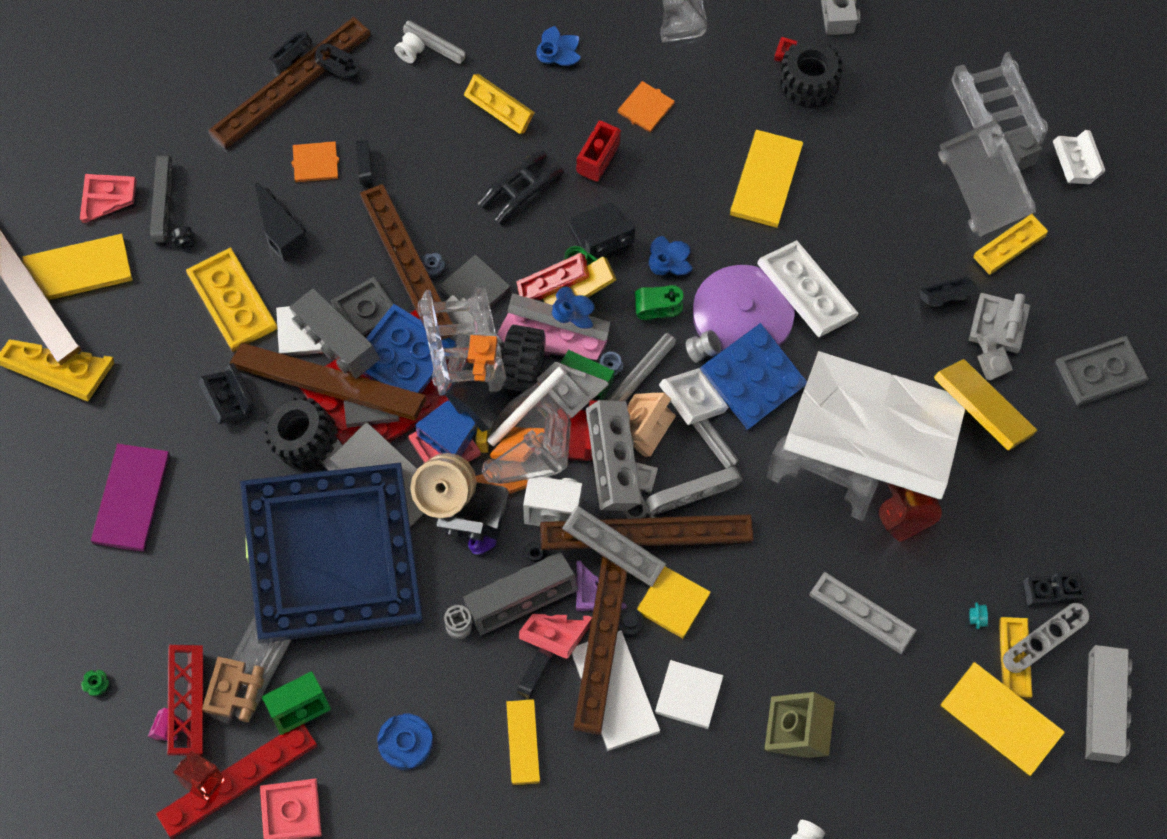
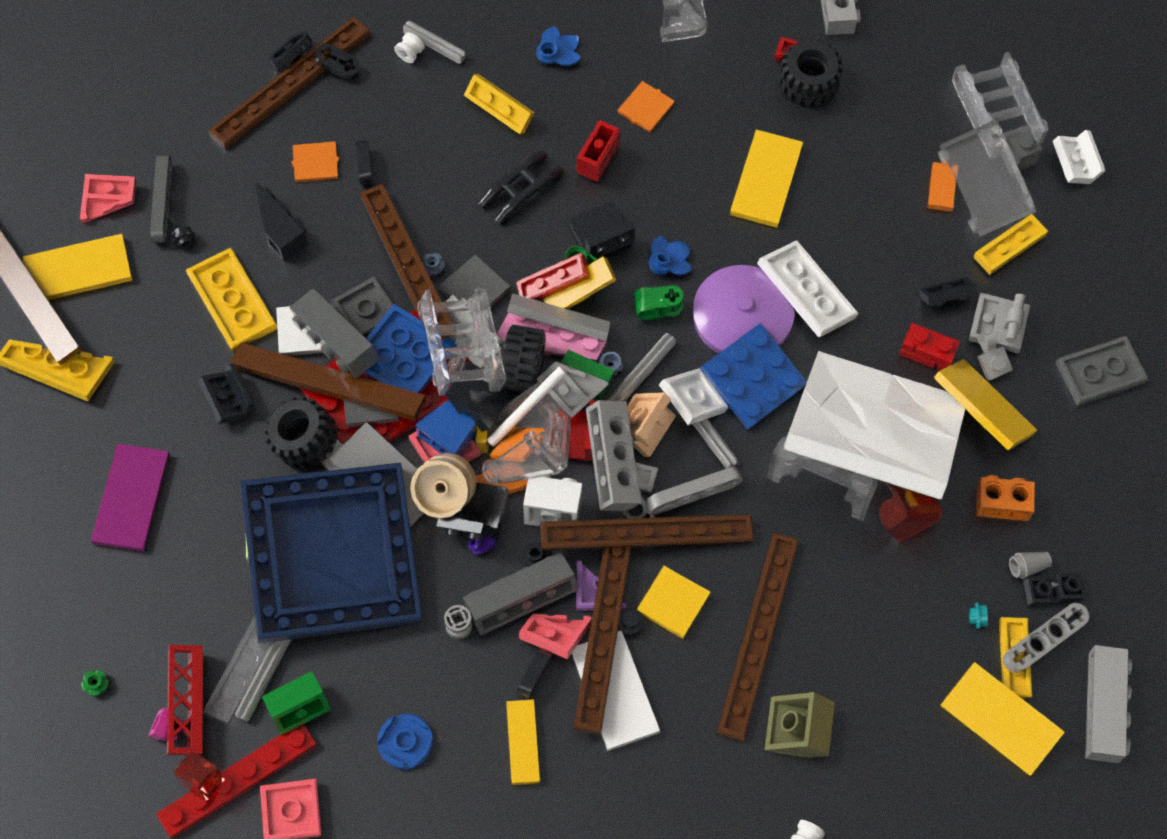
medium nougat plate [202,657,264,722] -> none
orange plate [468,335,498,381] -> none
blue plate [552,287,595,329] -> none
light grey tile [562,506,666,587] -> none
white tile [655,660,723,729] -> none
light grey wheel [686,330,721,363] -> none
light grey tile [809,572,917,654] -> none
none -> reddish brown tile [717,533,799,742]
none -> red brick [899,323,960,371]
none -> orange tile [927,162,958,212]
none -> orange brick [976,475,1035,521]
none -> light grey cone [1009,552,1052,579]

